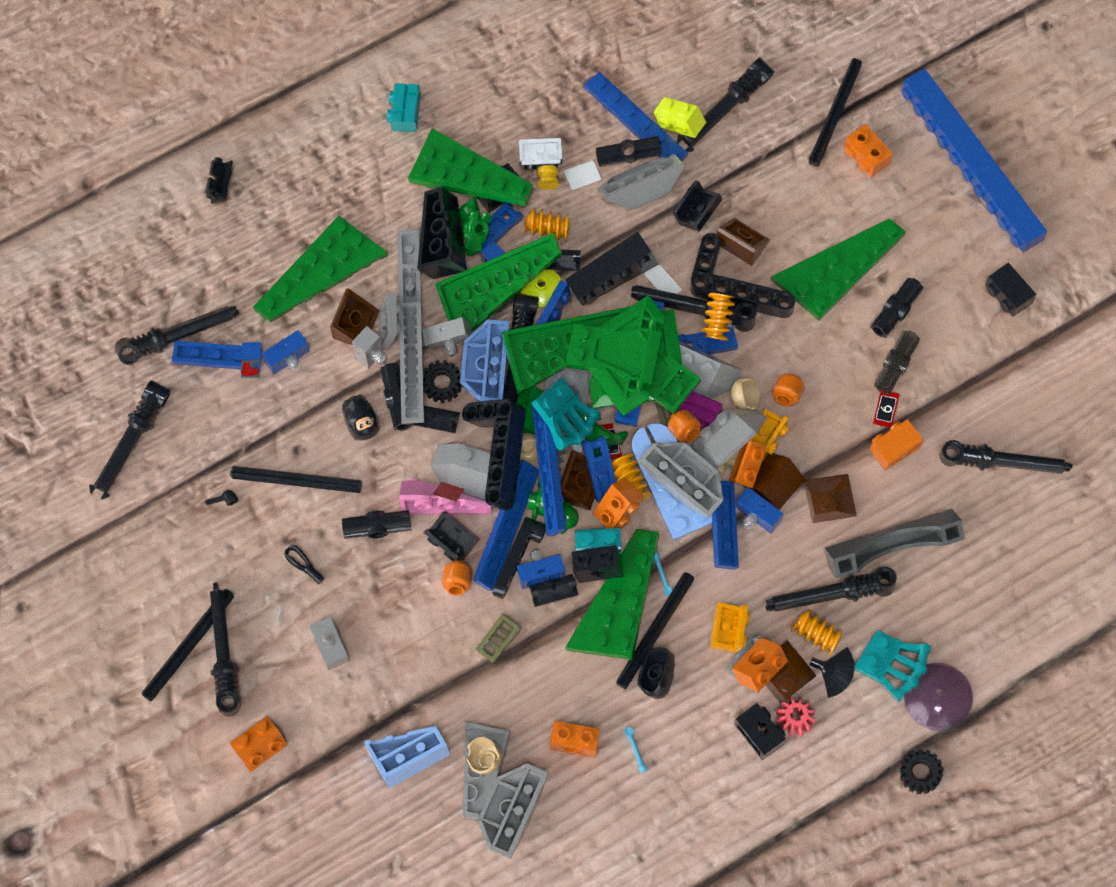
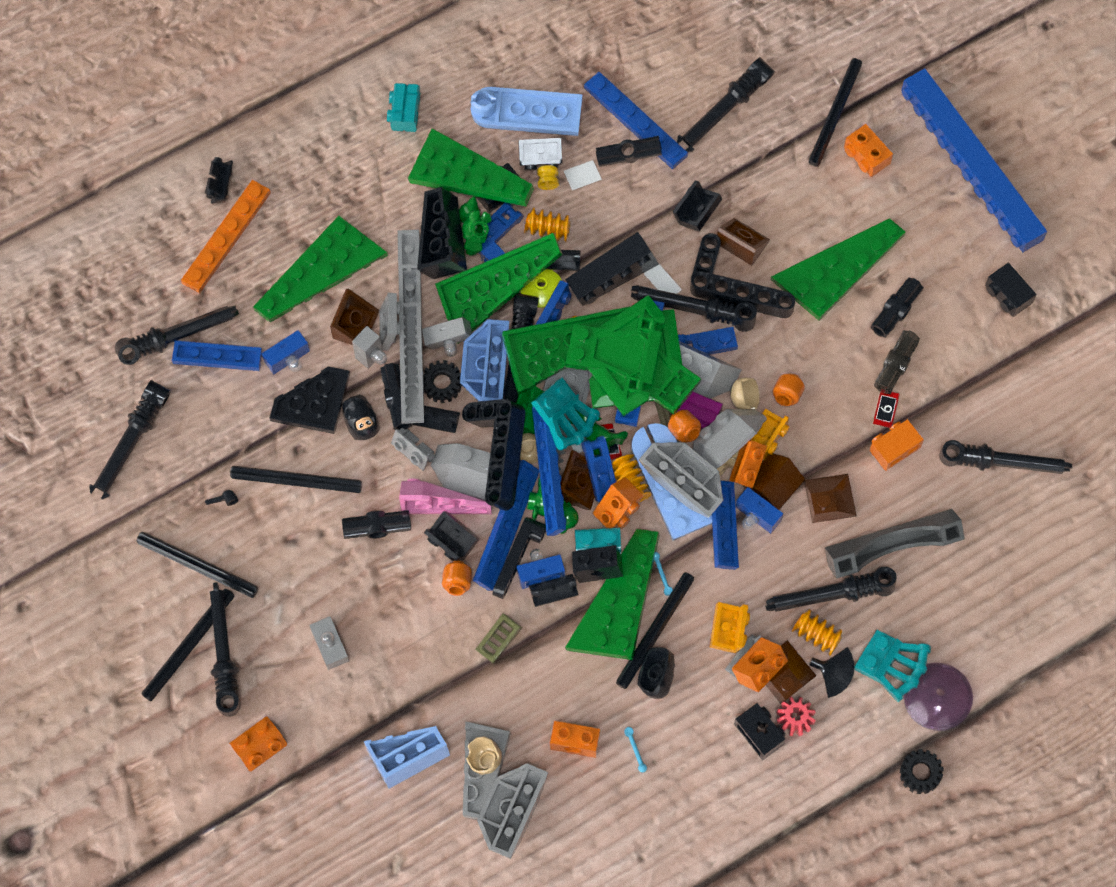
sticker [241,342,261,378] -> none
black piece [284,545,325,585] -> none
red sticker [433,482,464,502] -> none
light grey wedge [598,154,684,210] -> none
neon yellow brick [653,97,706,138] -> none
light orange piece [702,293,735,341] -> none
none -> black axle [136,532,258,598]
none -> orange plate [181,180,271,293]
none -> black plate [269,366,350,434]
none -> light grey hinge [391,428,436,471]
none -> light blue plate [470,87,582,136]

